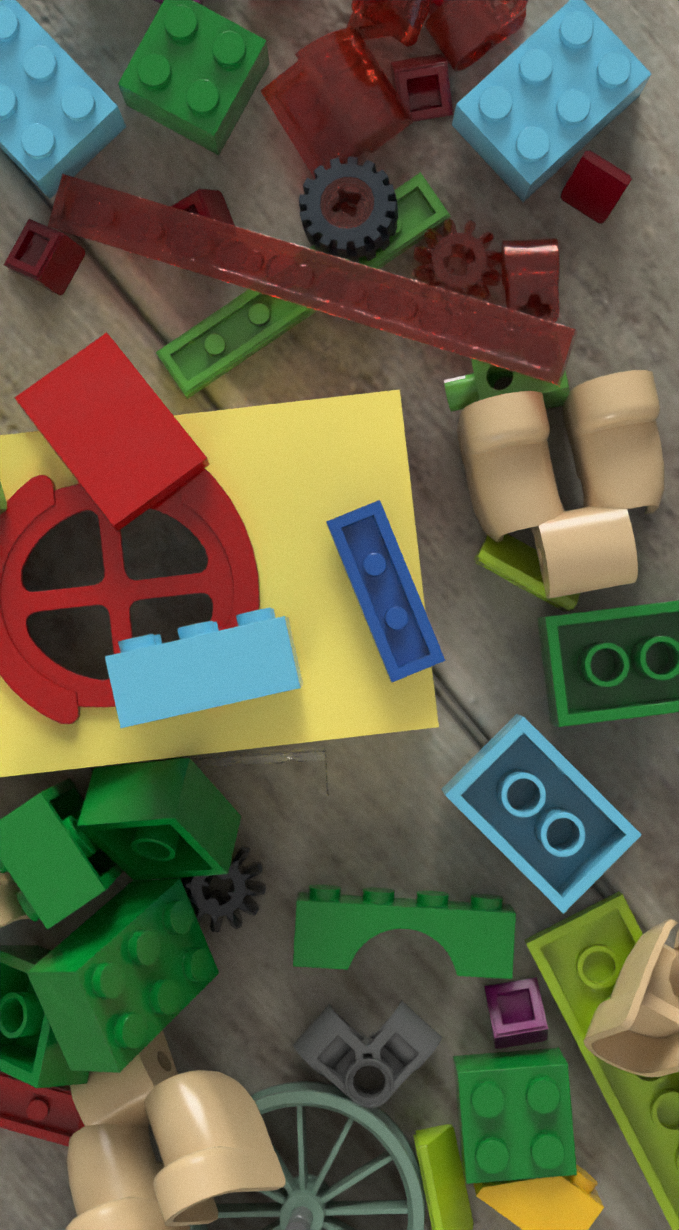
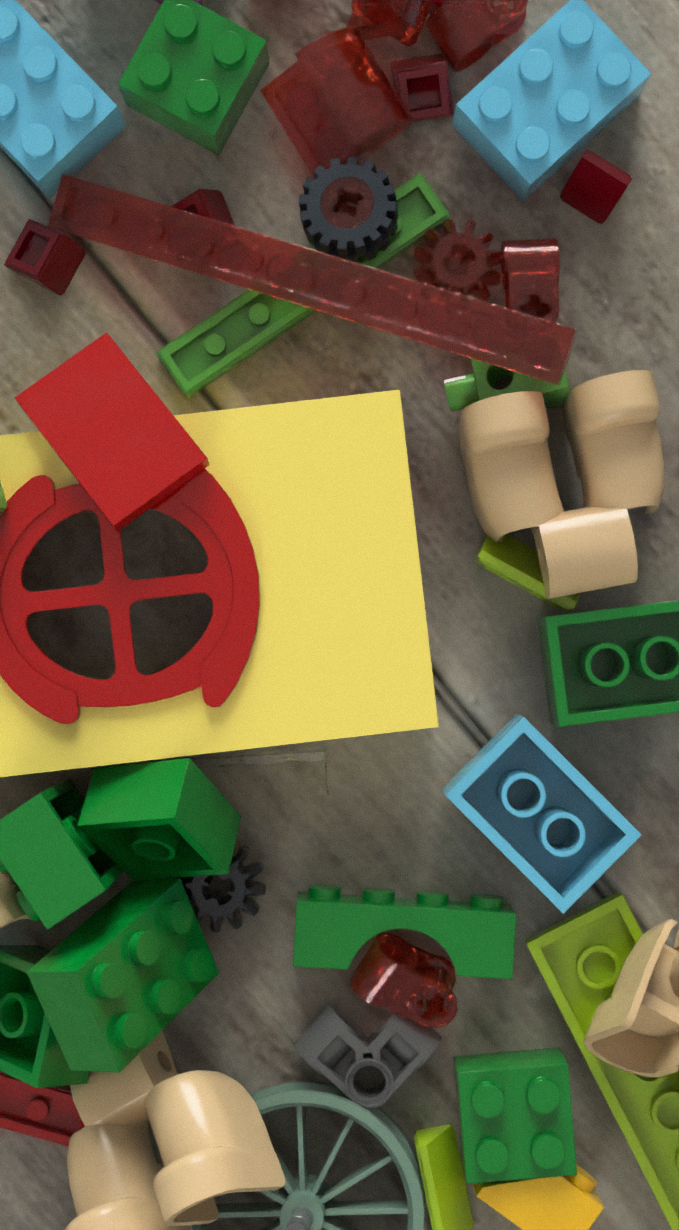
medium azure brick [105,607,303,728] -> none
blue plate [326,500,446,682] -> none
magenta slope [484,977,548,1049] -> none
none -> clear red piece [350,933,458,1028]

